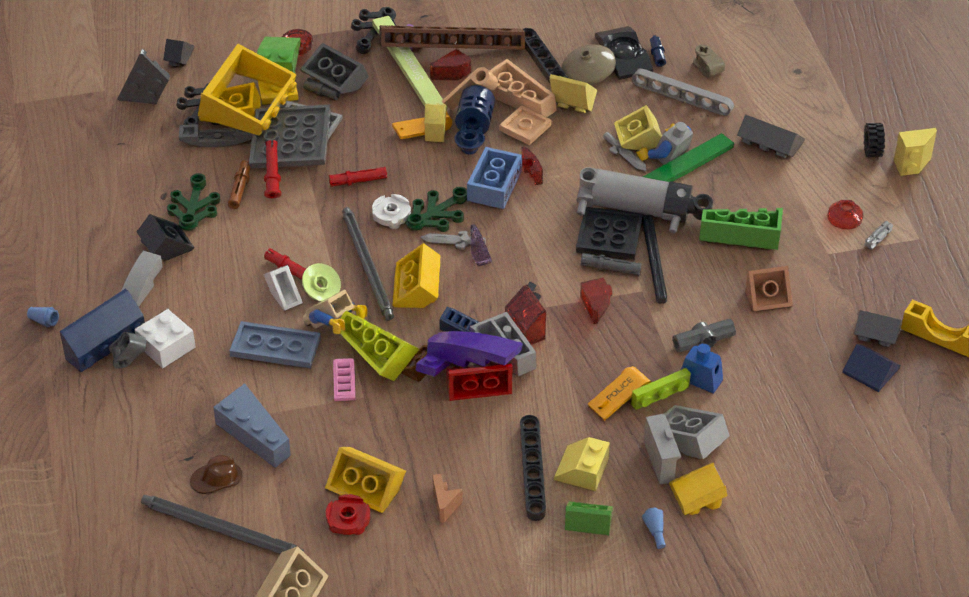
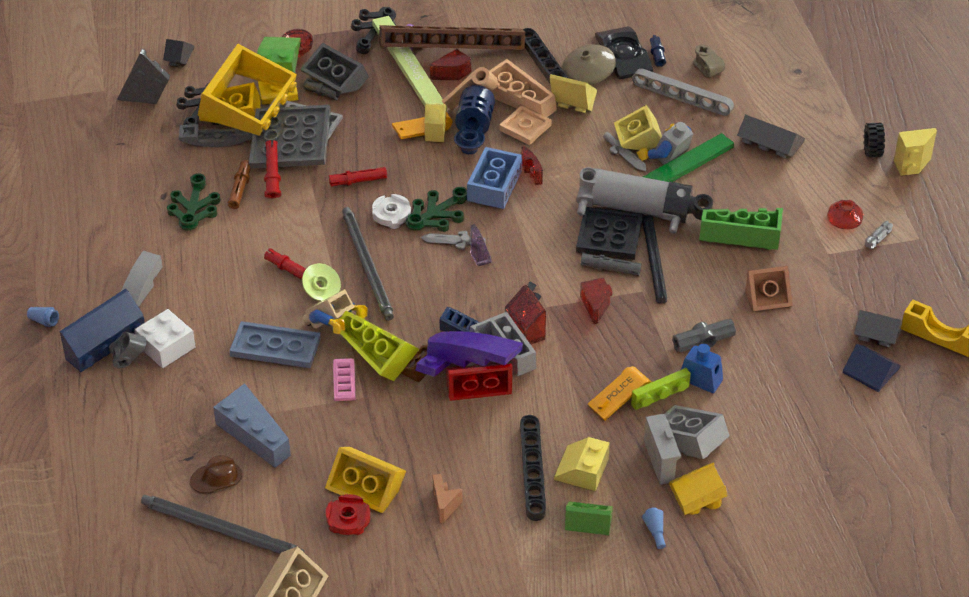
black slope [136,214,195,260] -> none
white slope [263,265,303,310] -> none
yellow slope [392,243,441,308] -> none

